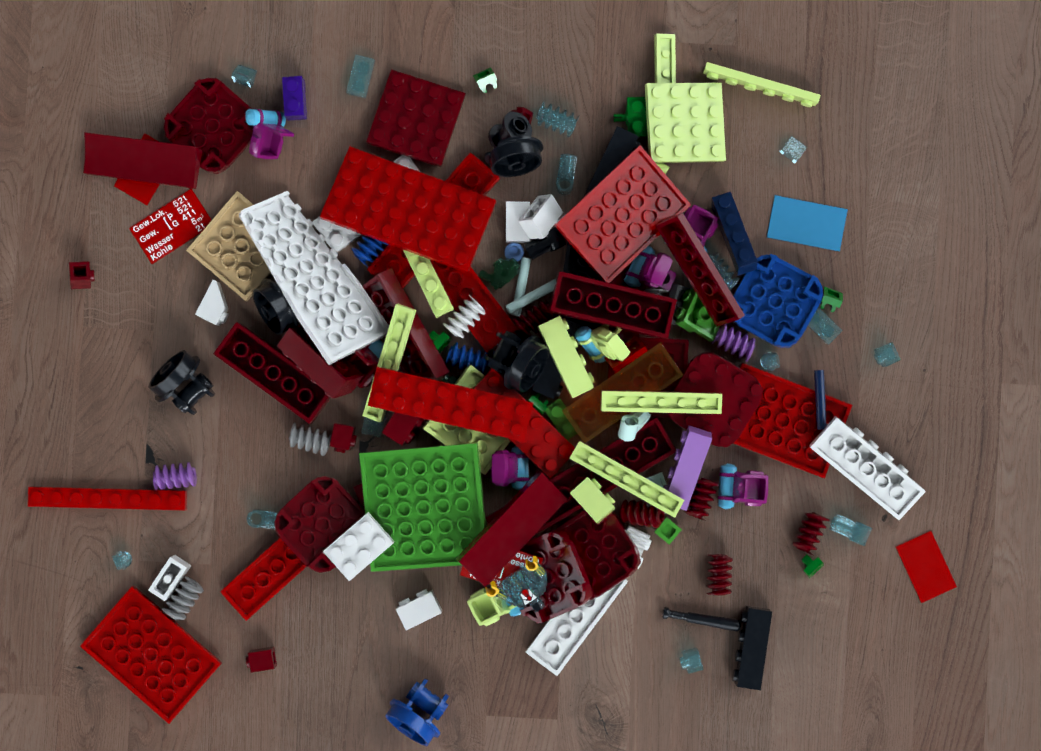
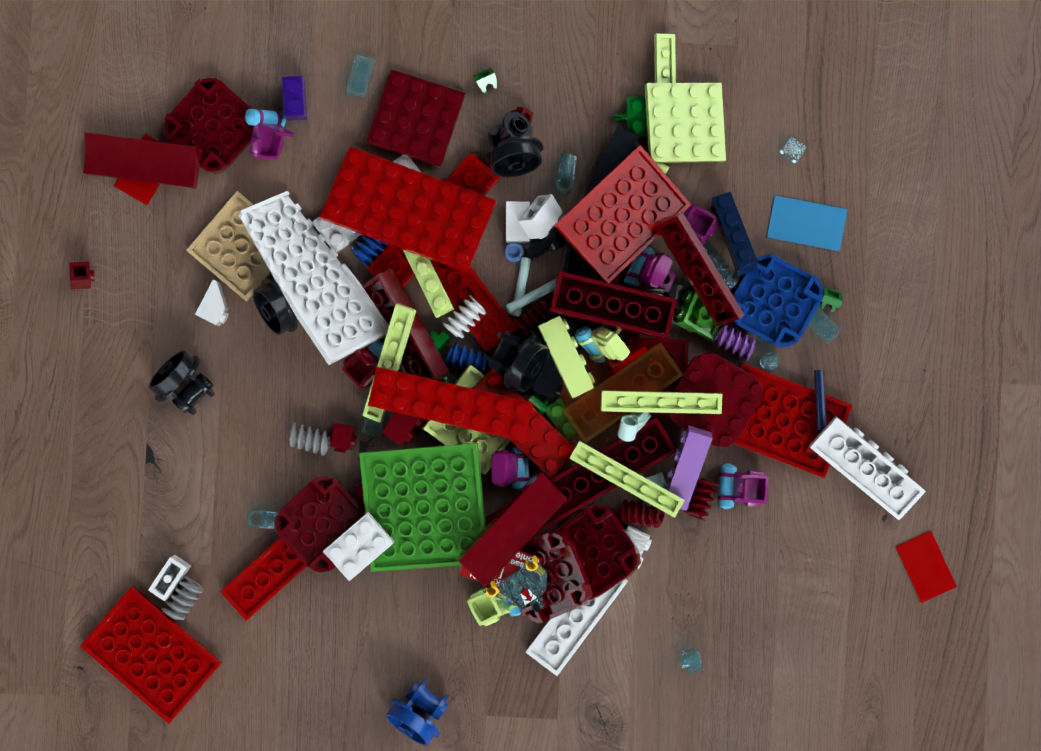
red plate [28,487,187,511] -> none
clear light blue plate [112,551,132,570] -> none
red sticker [129,188,212,264] -> none
medium lavender piece [153,462,197,490] -> none
dark red brick [213,322,331,424] -> none
clear light blue slope [232,65,257,88] -> none
dark red brick [246,647,277,673] -> none
dark red brick [277,325,365,399] -> none
white brick [396,589,443,630] -> none
clear green piece [478,258,520,290] -> none
clear light blue piece [536,101,580,138] -> none
yellowish green brick [570,477,615,524] -> none
bright green plate [654,517,682,545] -> none
black piece [662,607,741,632] -> none
yellowish green plate [703,62,821,107] -> none
dark red piece [706,554,733,596] -> none
black brick [732,606,772,691] -> none
dark red piece [792,512,830,556] -> none
green tile [801,554,824,579] -> none
clear light blue piece [829,514,872,546] -> none
clear light blue plate [874,342,901,367] -> none

